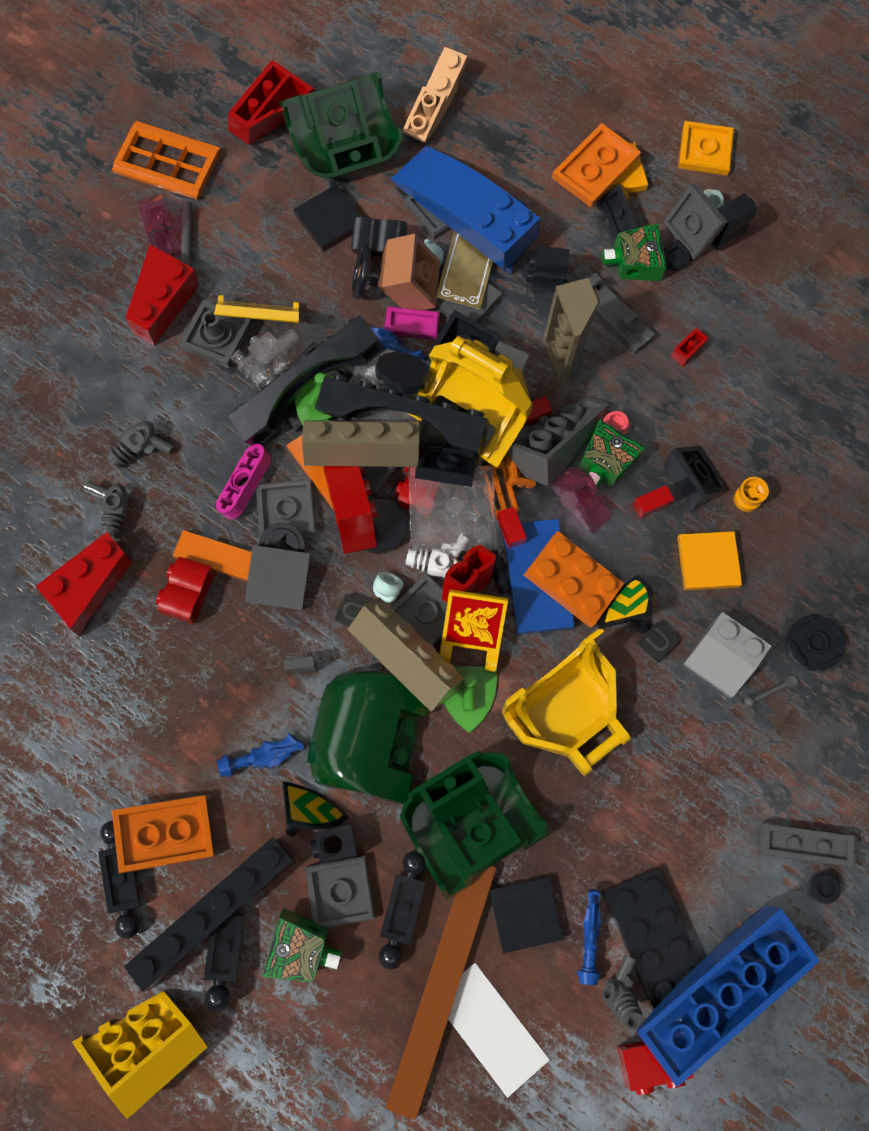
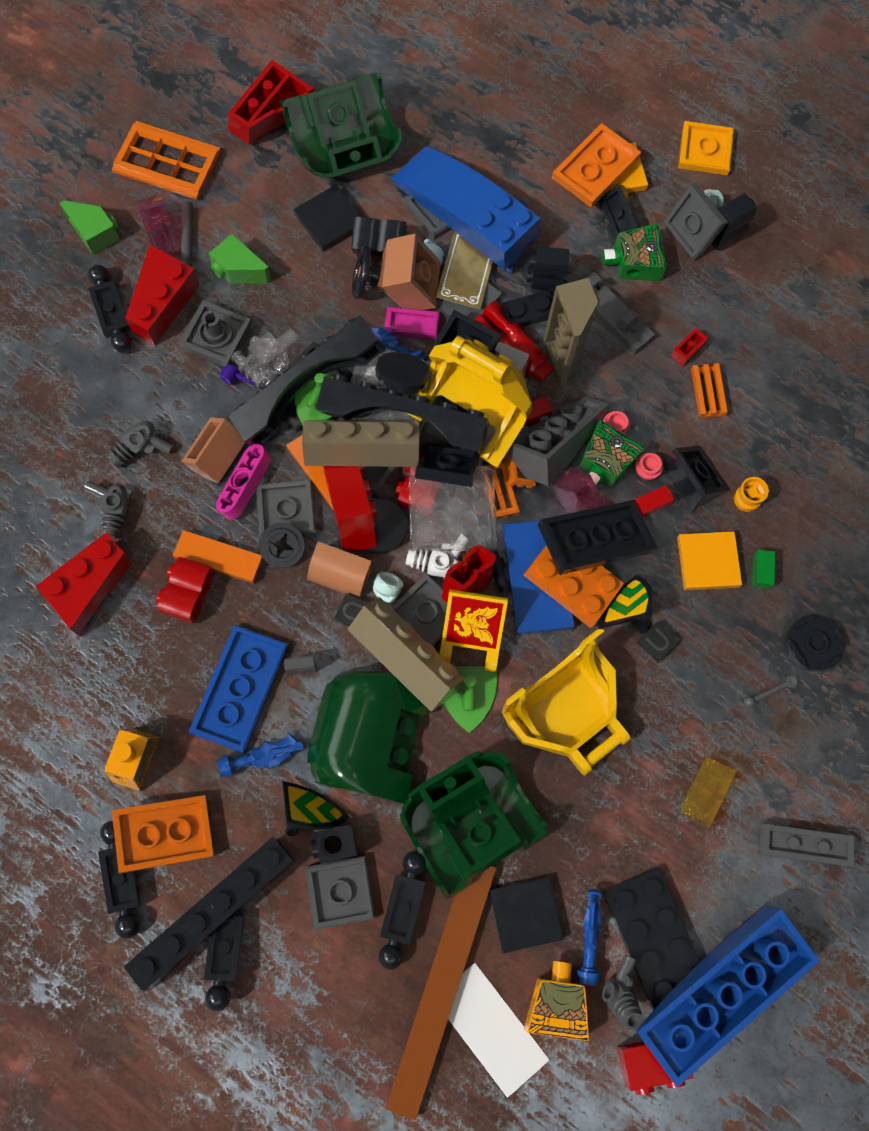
yellow wedge [72,991,208,1119] -> none
yellow door [214,295,300,323] -> none
dark grey tile [245,545,310,610] -> none
torso [262,908,342,982] -> none
light nougat slope [402,47,468,143] -> none
red piece [496,506,527,549] -> none
black tile [663,239,690,271] -> none
light grey slope [683,612,771,698] -> none
black tile [807,872,841,904] -> none
none -> bright green slope [60,200,120,255]
none -> black plate [88,265,132,354]
none -> light orange torso [105,728,161,791]
none -> nougat brick [181,417,245,483]
none -> blue tile [188,624,289,754]
none -> bright green slope [208,234,271,284]
none -> dark purple hand [220,365,259,386]
none -> nougat brick [307,541,372,599]
none -> red piece [474,300,554,383]
none -> black plate [500,290,553,327]
none -> torso [524,961,589,1041]
none -> black plate [537,500,657,575]
none -> coral plate [635,453,663,480]
none -> clear yellow hinge [680,756,737,830]
none -> orange tile [691,363,728,418]
none -> green piece [752,550,775,590]

